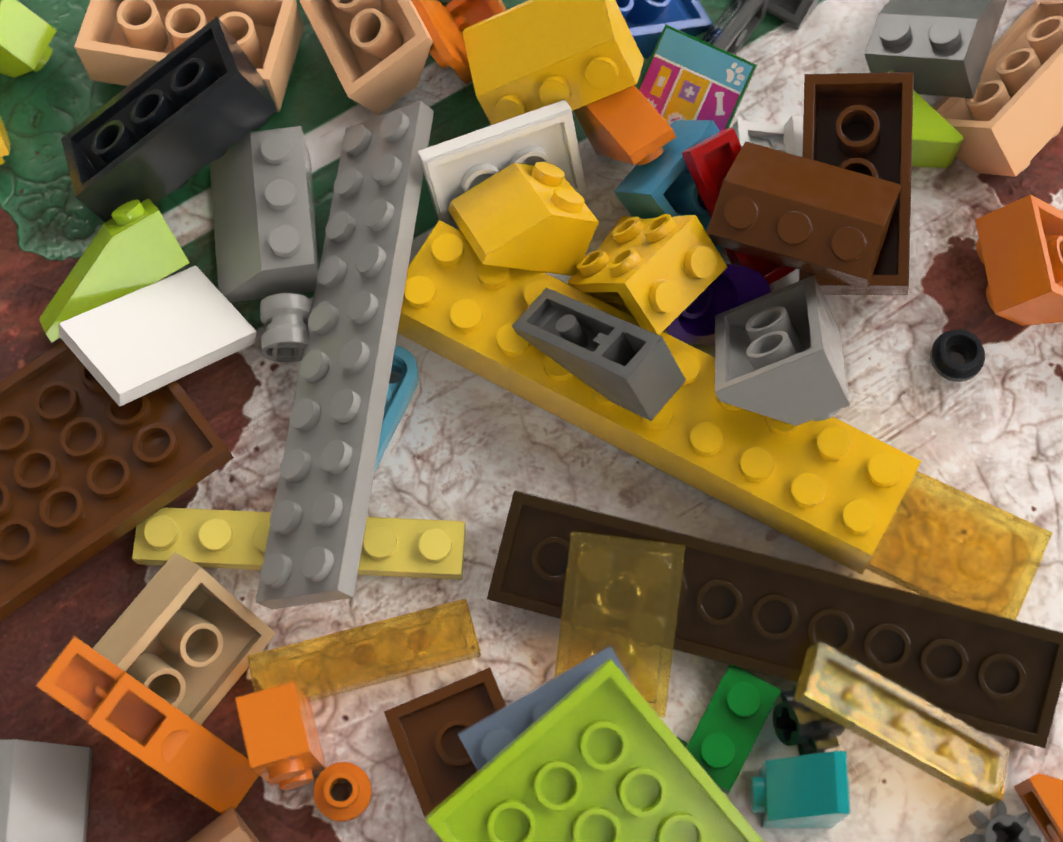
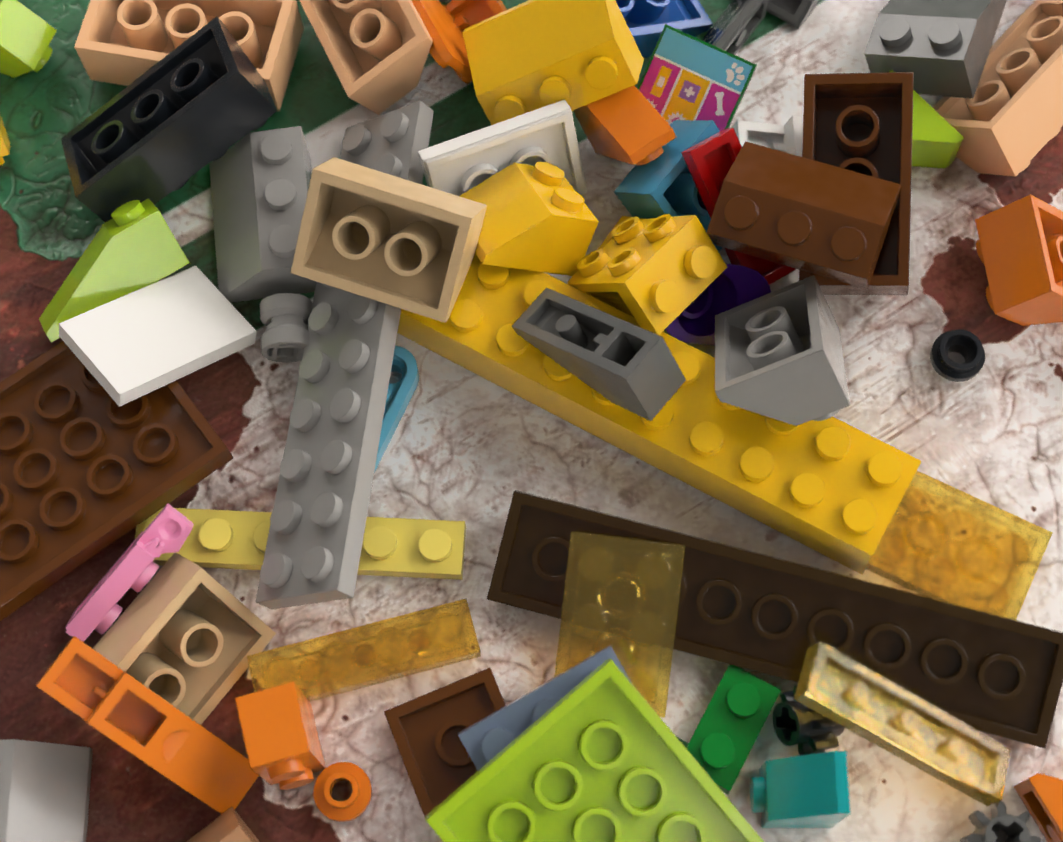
none -> bright pink hinge [65,503,194,642]
none -> tan slope [290,157,487,323]

